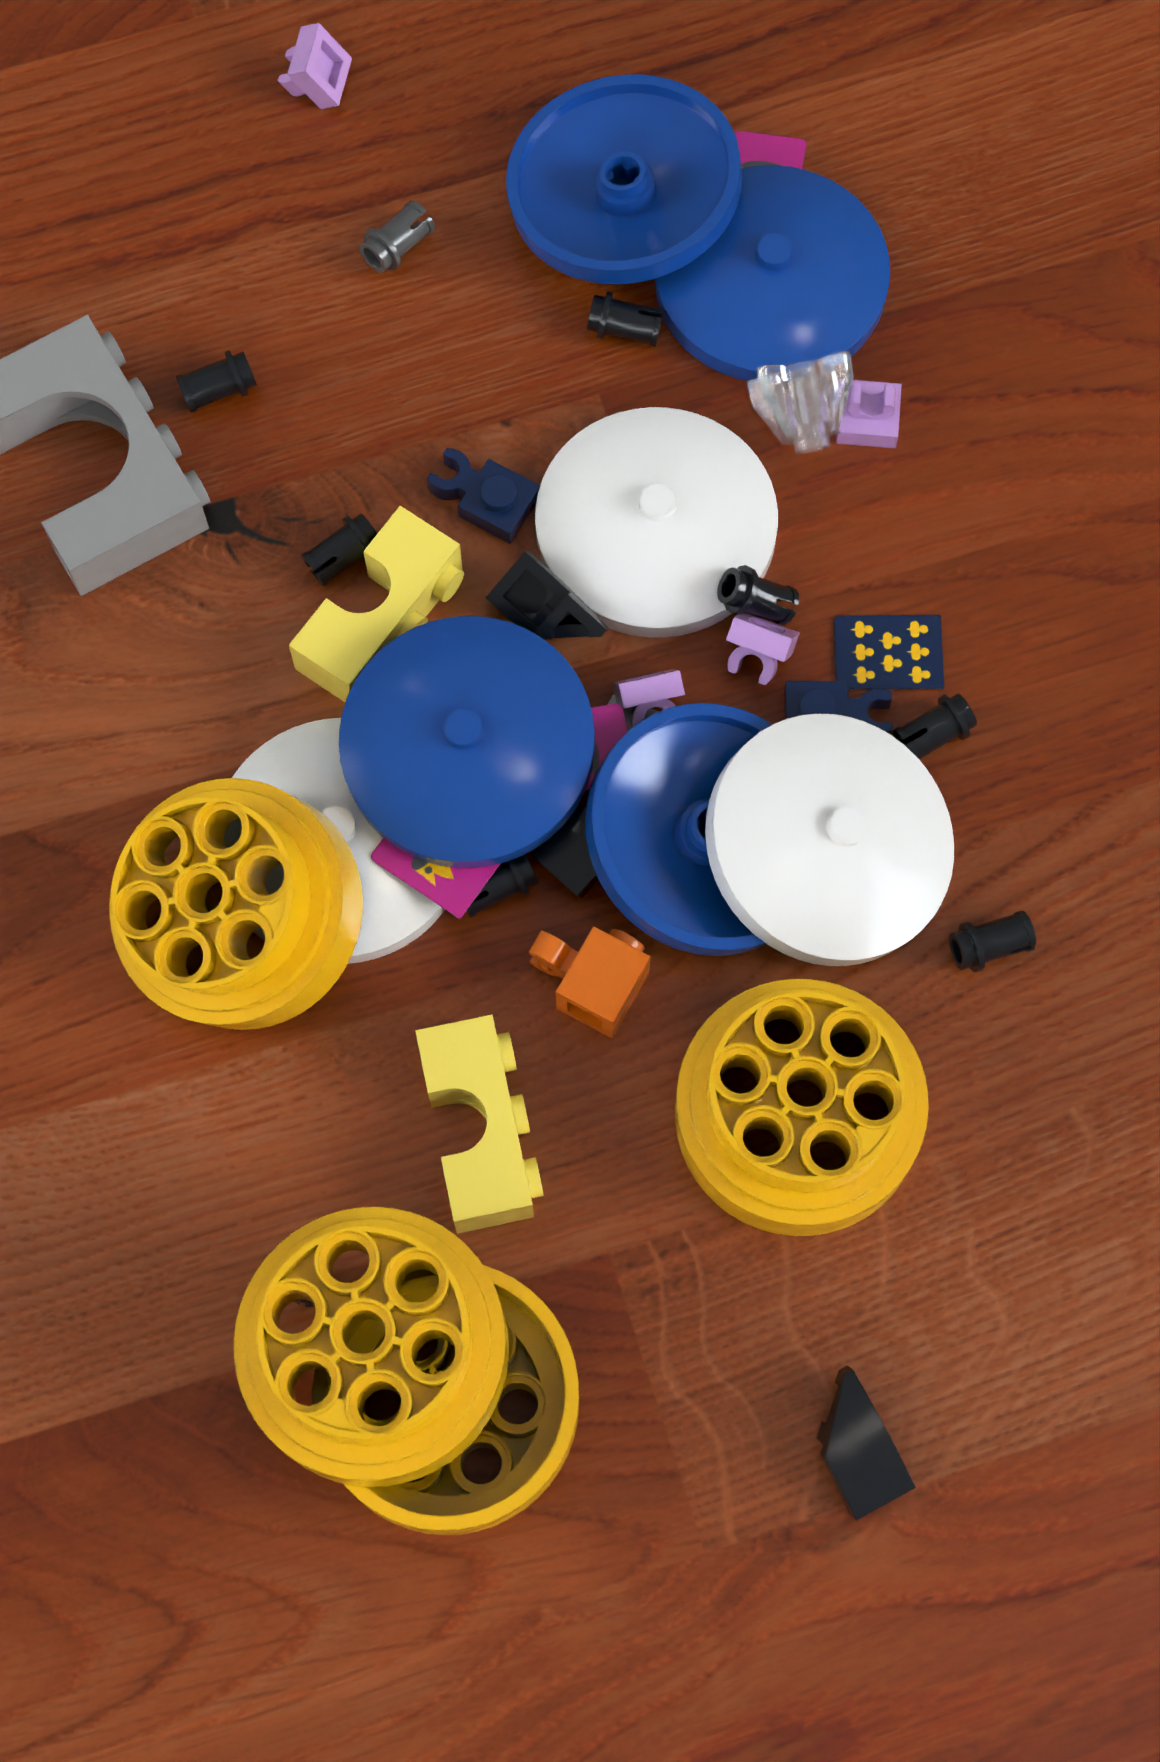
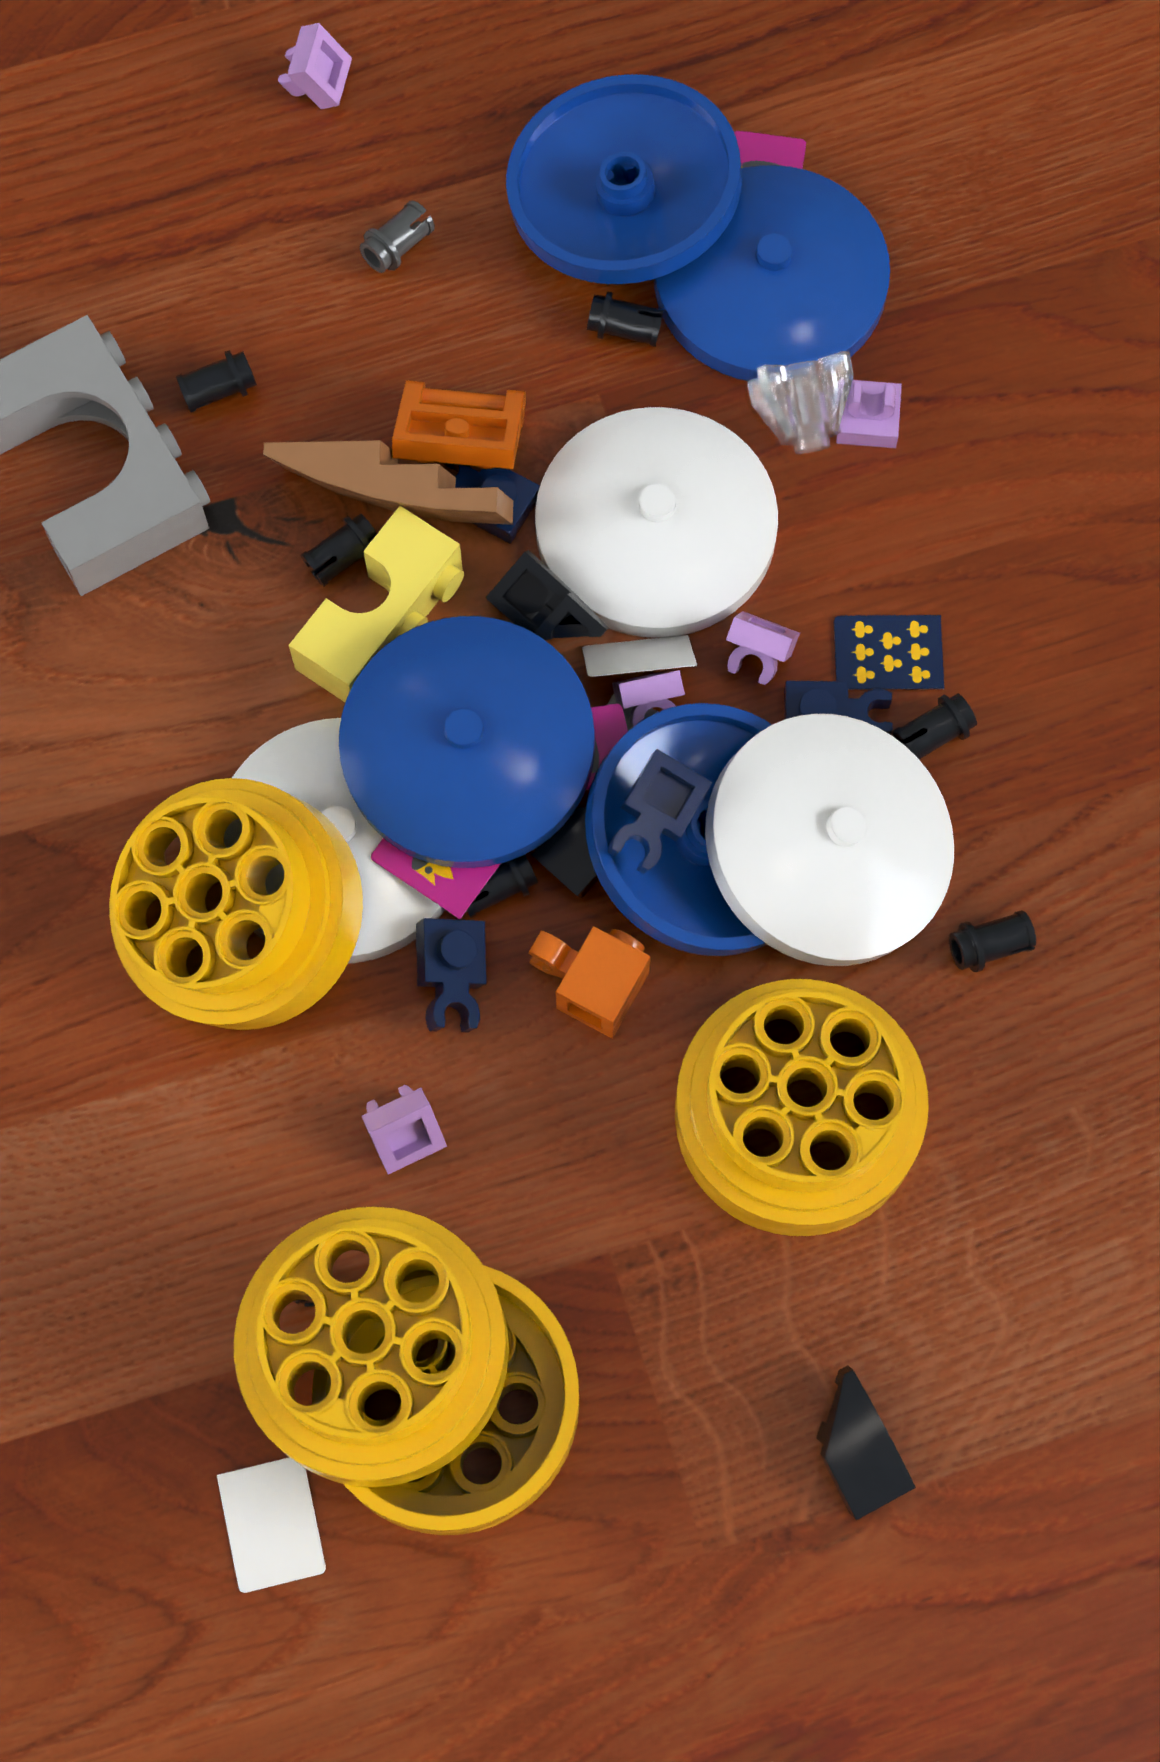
light yellow arch [415,1014,544,1234] -> none
black pin [717,565,799,625] -> none
none -> white sticker [217,1457,326,1593]
none -> medium nougat slope [263,440,514,525]
none -> lavender tile [361,1085,447,1175]
none -> orange plate [392,380,526,469]
none -> dark blue plate [416,918,487,1032]
none -> white sticker [582,635,697,677]
none -> dark blue plate [608,749,712,874]

